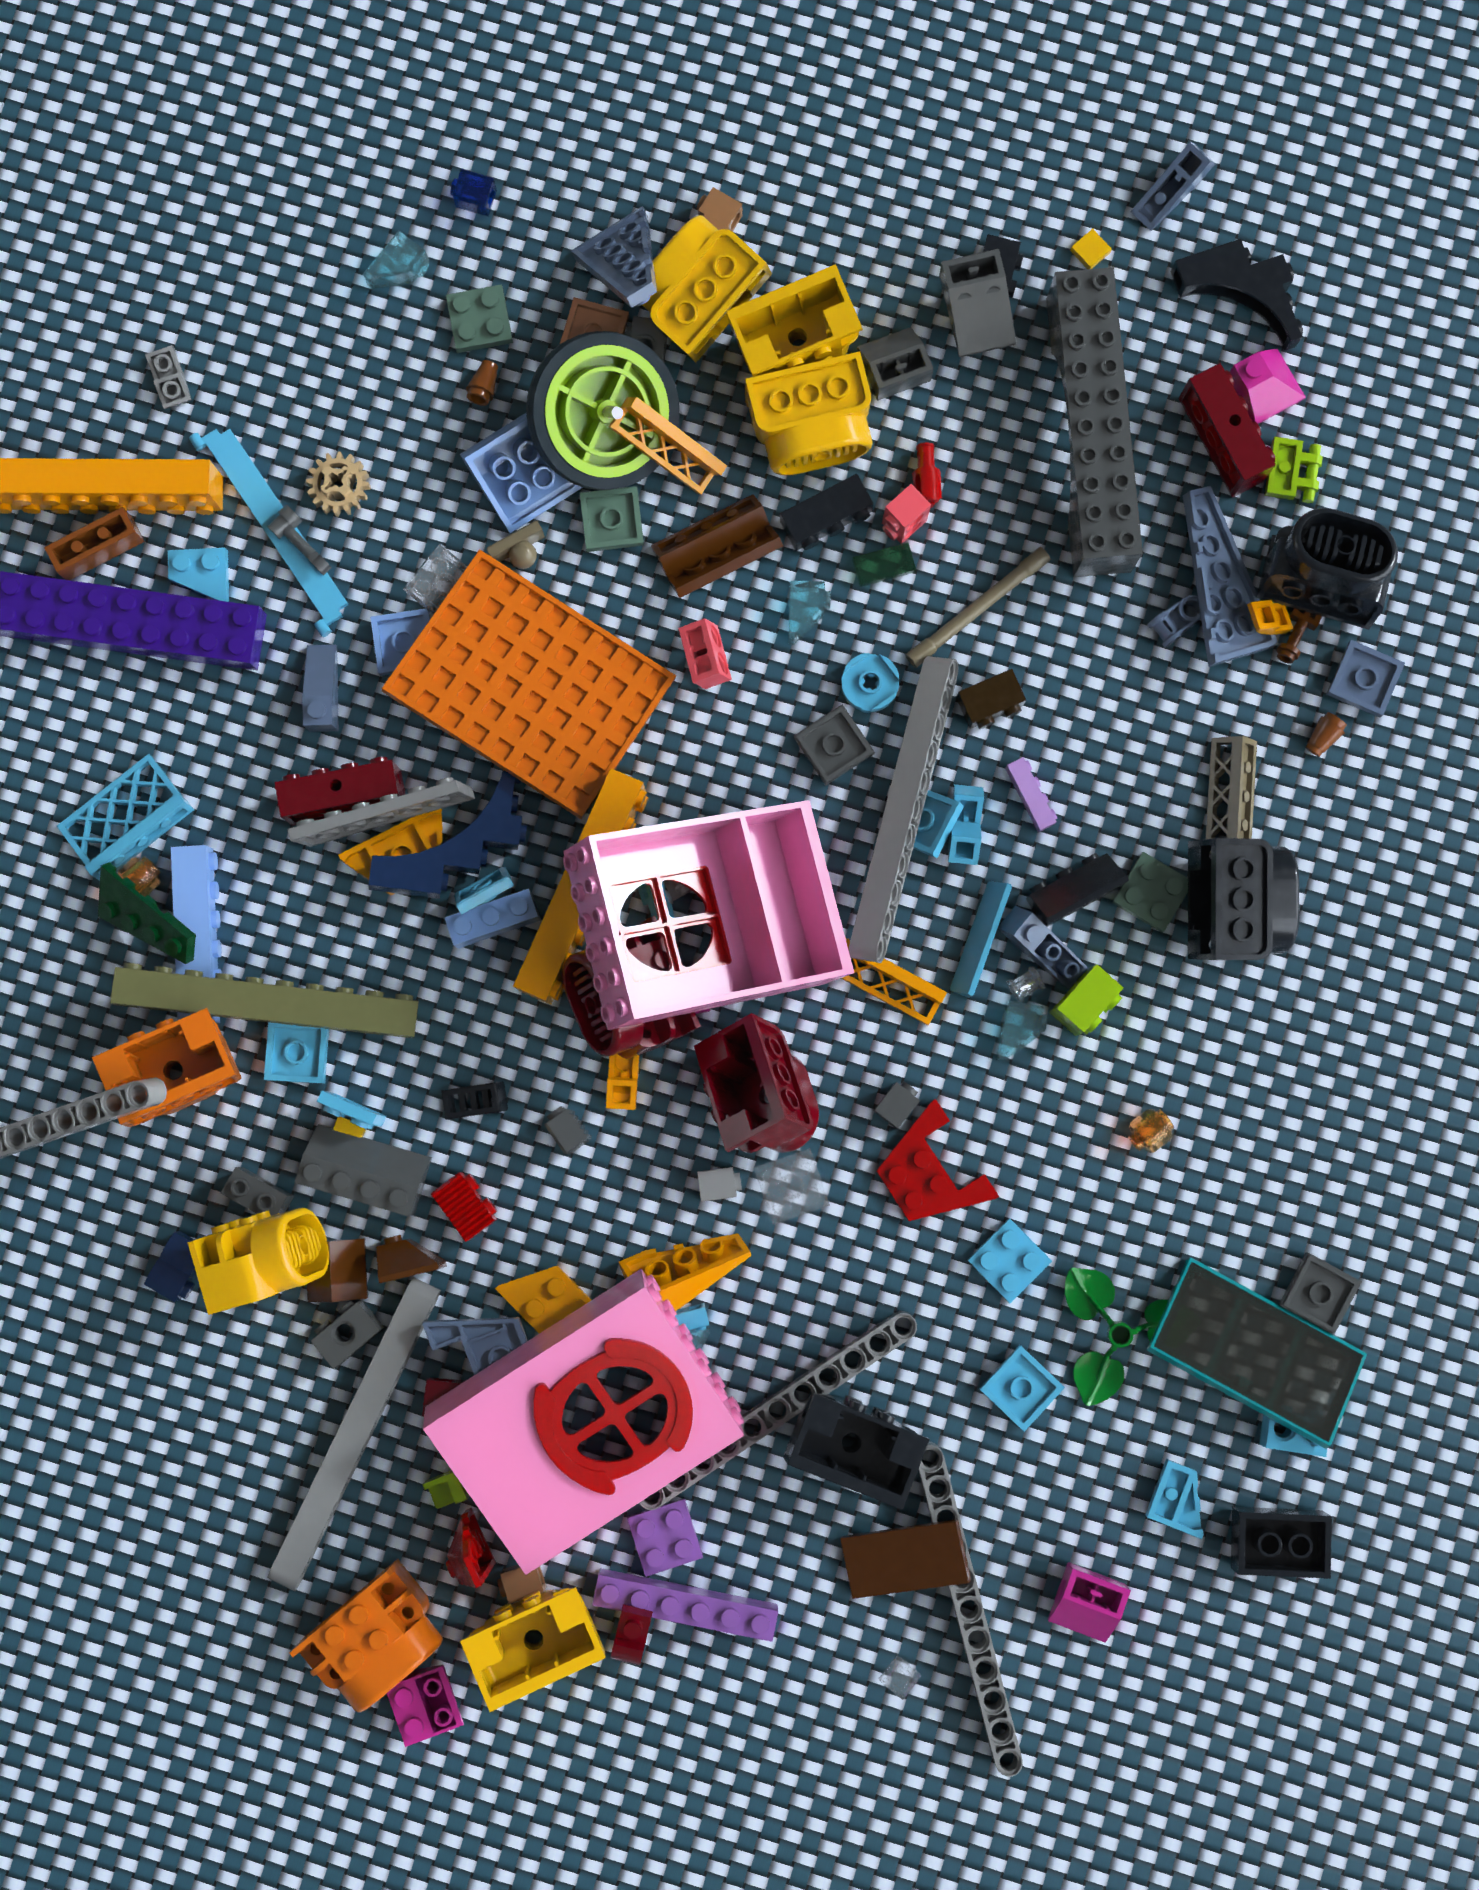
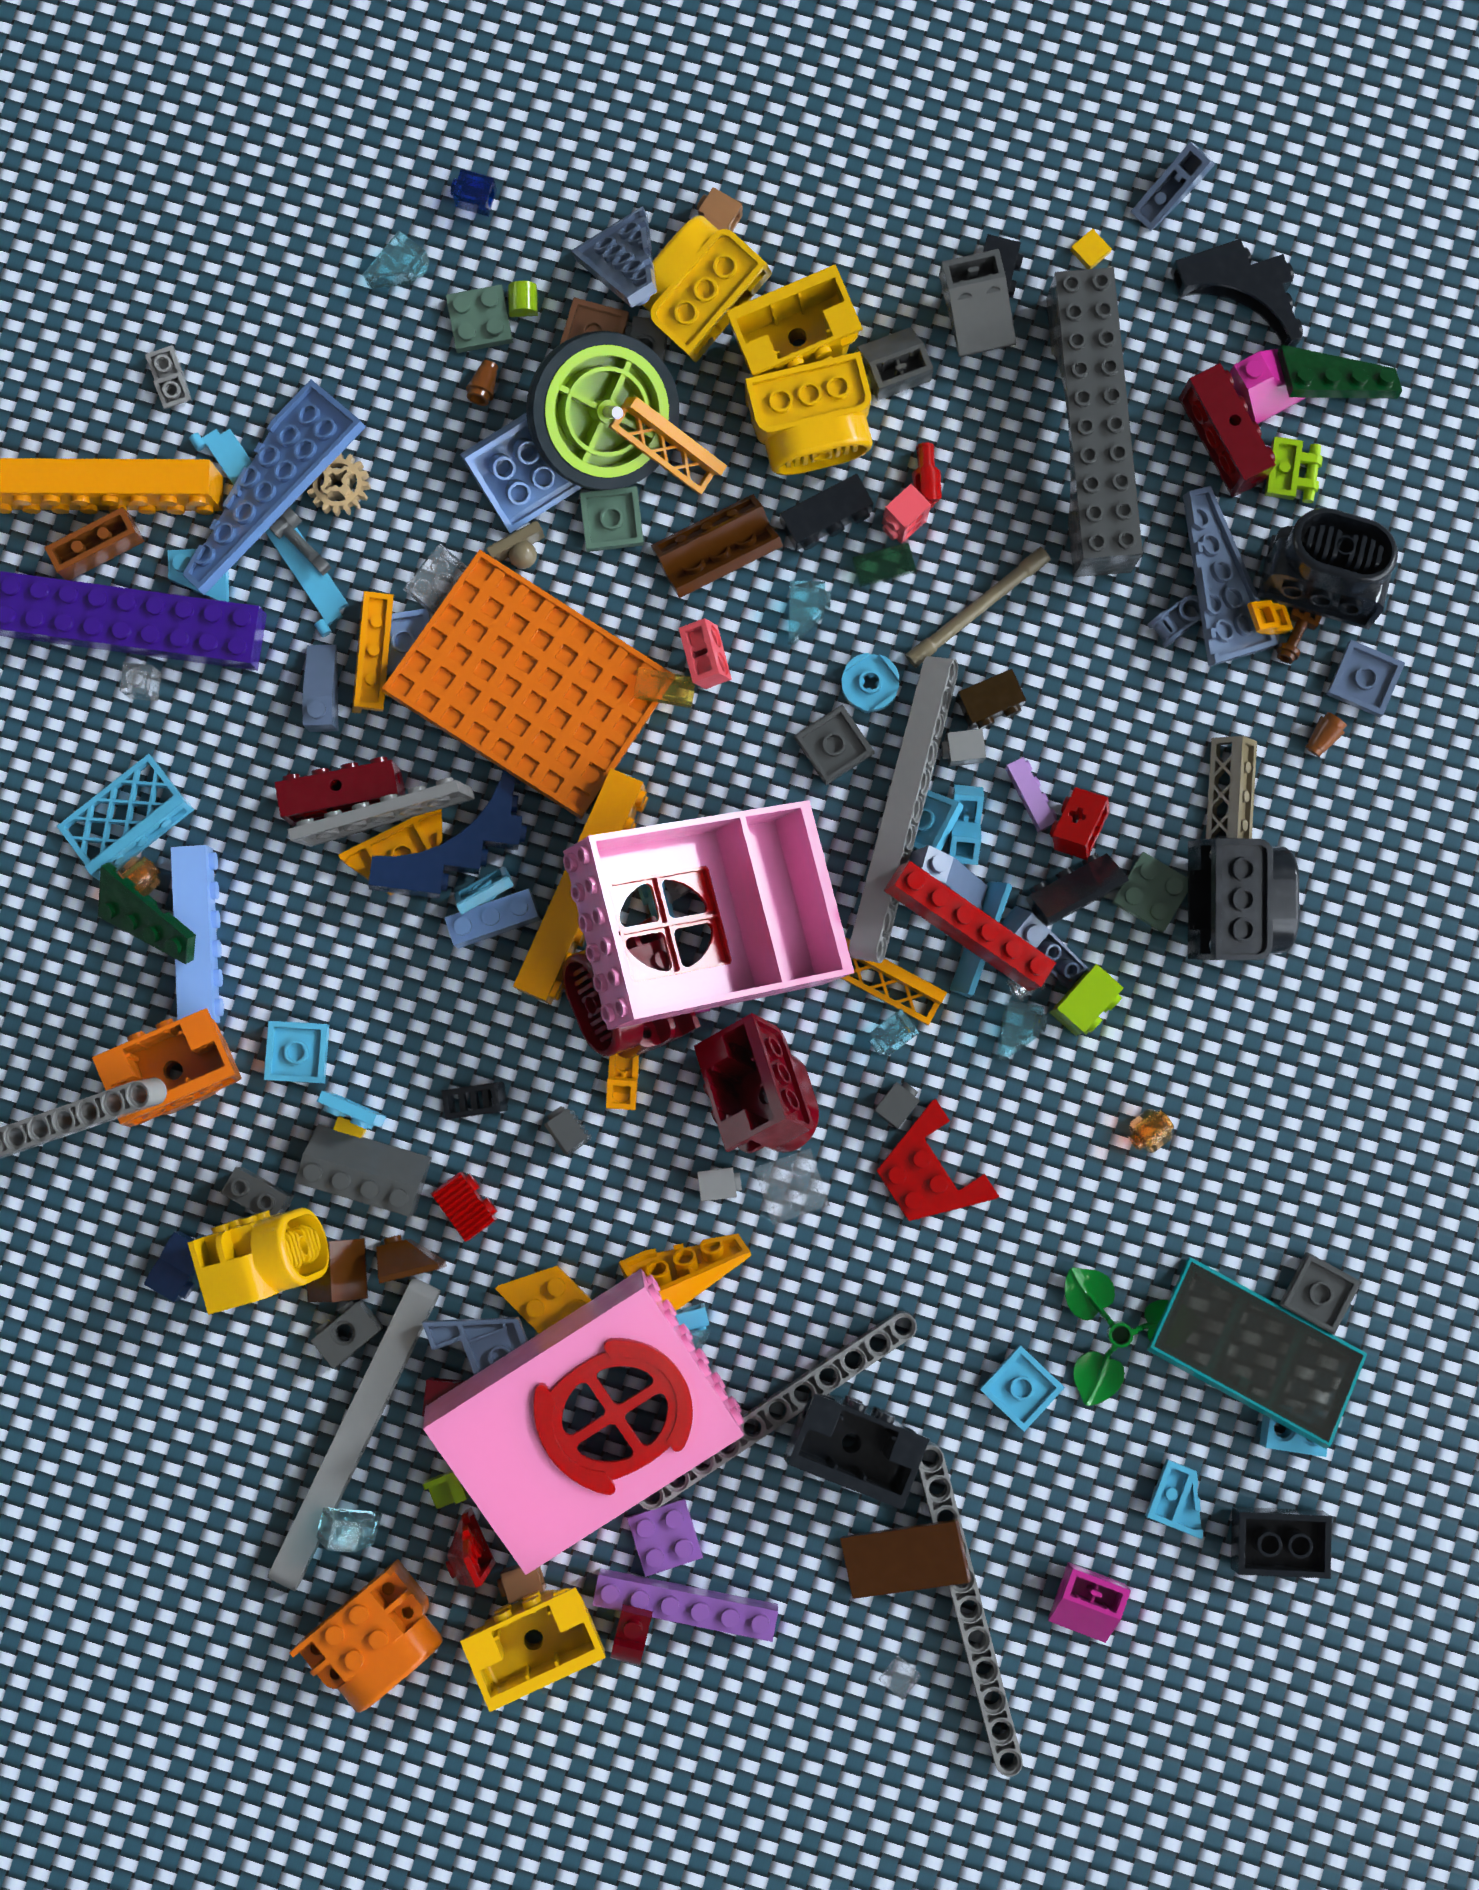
olive brick [110,963,419,1039] -> none
dark pink slope [387,1665,464,1747] -> none
medium azure plate [967,1218,1052,1303] -> none
none -> clear brick [119,662,162,701]
none -> medium blue wing [182,379,366,595]
none -> clear light blue slope [316,1507,382,1552]
none -> light orange fence [352,591,394,713]
none -> lime brick [508,281,538,317]
none -> clear yellow tile [633,667,695,708]
none -> clear light blue slope [869,1009,919,1057]
none -> red brick [884,860,1056,991]
none -> sand blue slope [909,845,988,910]
none -> light grey brick [941,729,986,767]
none -> red brick [1050,787,1110,860]
none -> dark green wing [1277,344,1402,399]

